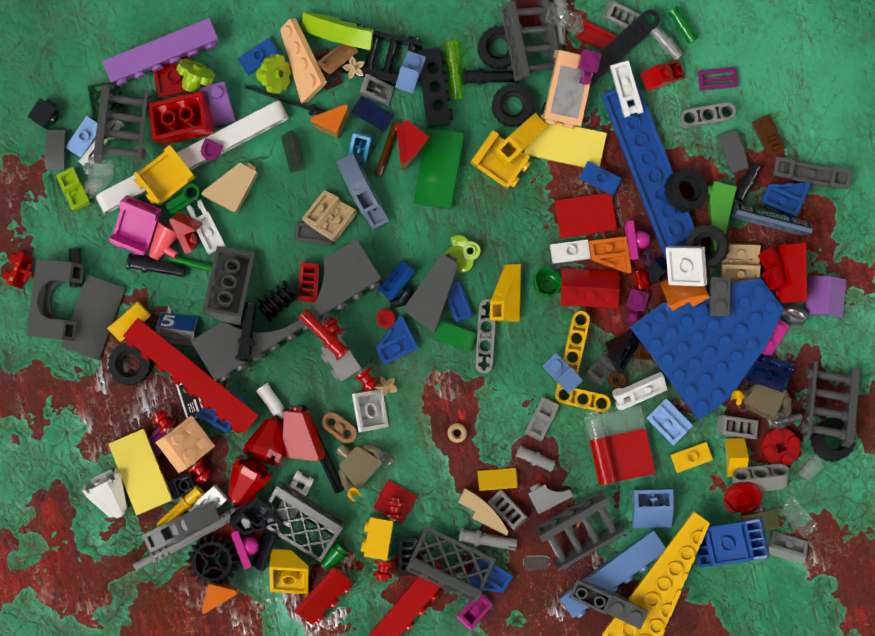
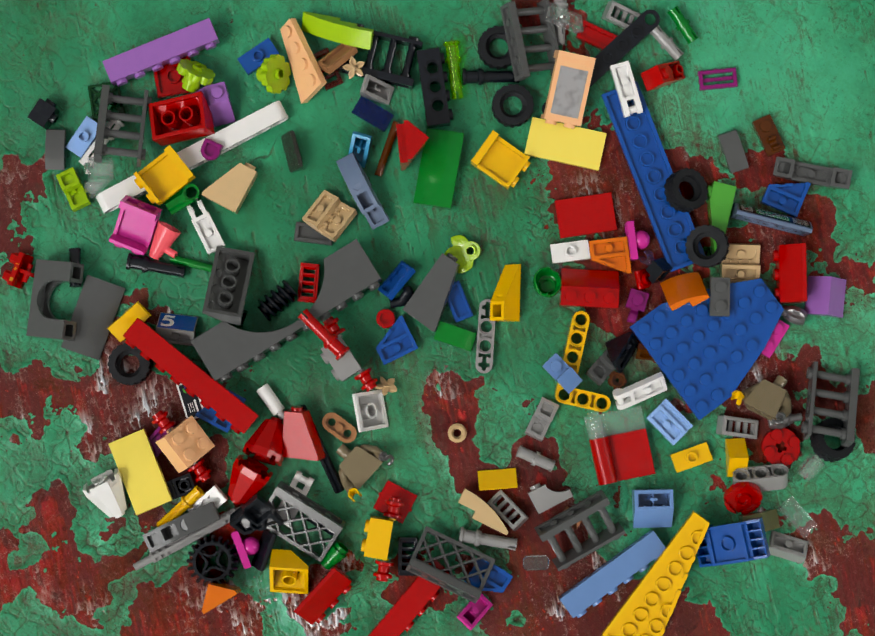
red slope [169,212,203,254] -> none
black pin [235,302,257,362] -> none
black sword [245,85,324,116] -> none
orange slope [310,104,349,138] -> none
medium blue slope [395,51,426,94] -> none
yellow slope [494,113,548,166] -> none
dark grey slope [569,579,649,629] -> none
magenta plate [577,49,601,85] -> none
blue plate [579,161,622,196] -> none
white plate [666,246,707,286] -> none
light grey beam [679,102,736,129] -> none
black pin [734,163,761,202] -> none
clear blue plate [747,354,796,393] -> none
red slope [758,246,784,291] -> none

